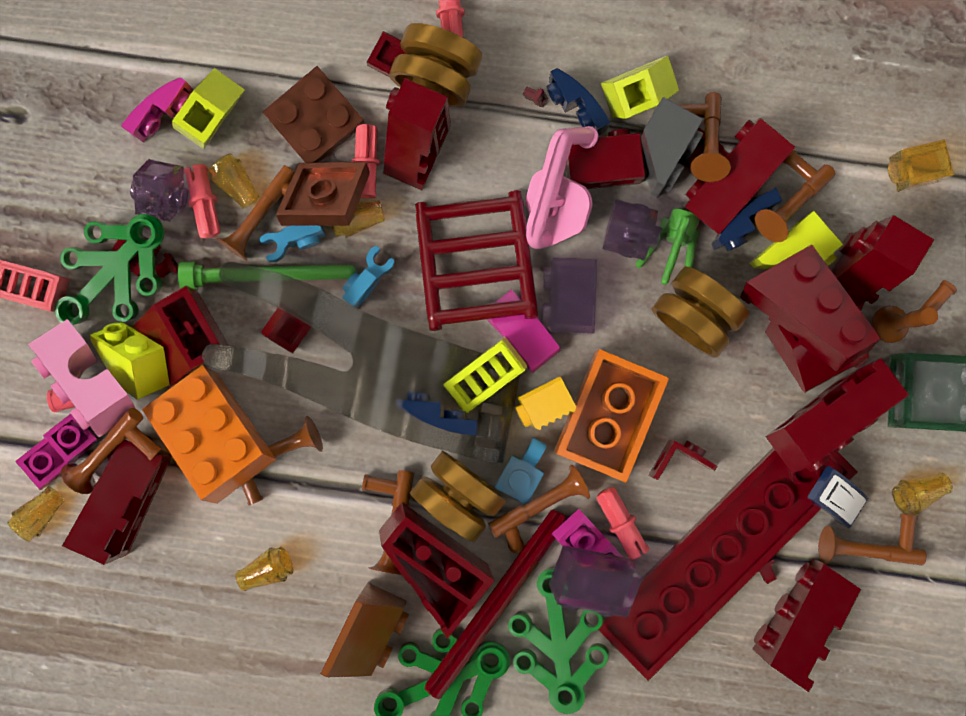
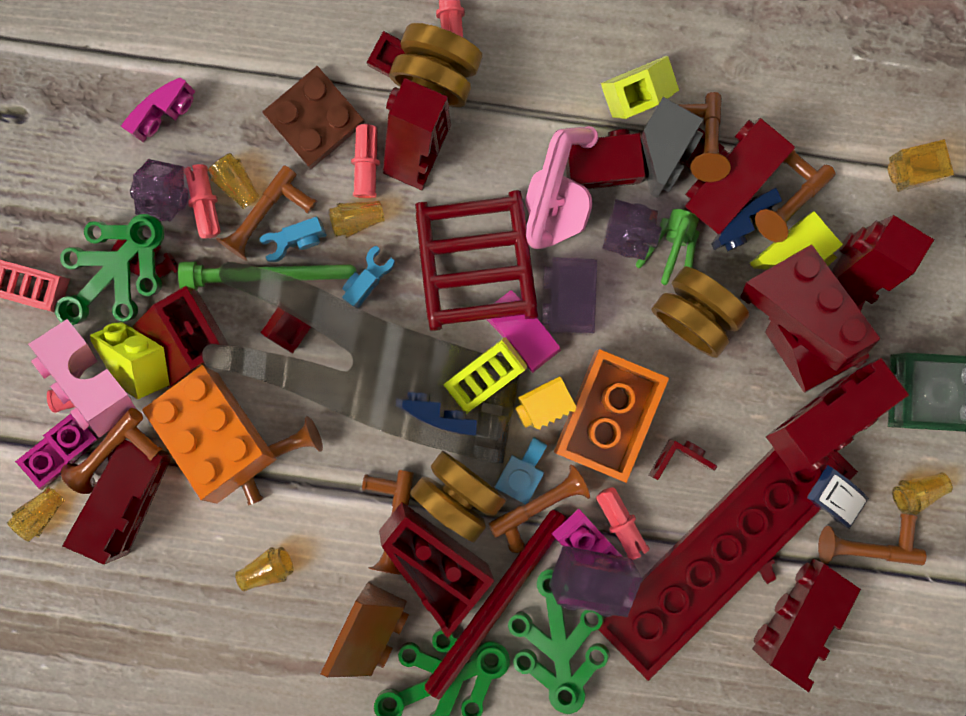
neon yellow slope [172,68,245,149] -> none
copper plate [276,162,370,226] -> none
dark red piece [523,86,548,107] -> none
dark blue slope [546,68,611,136] -> none
dark orange piece [872,280,957,343] -> none

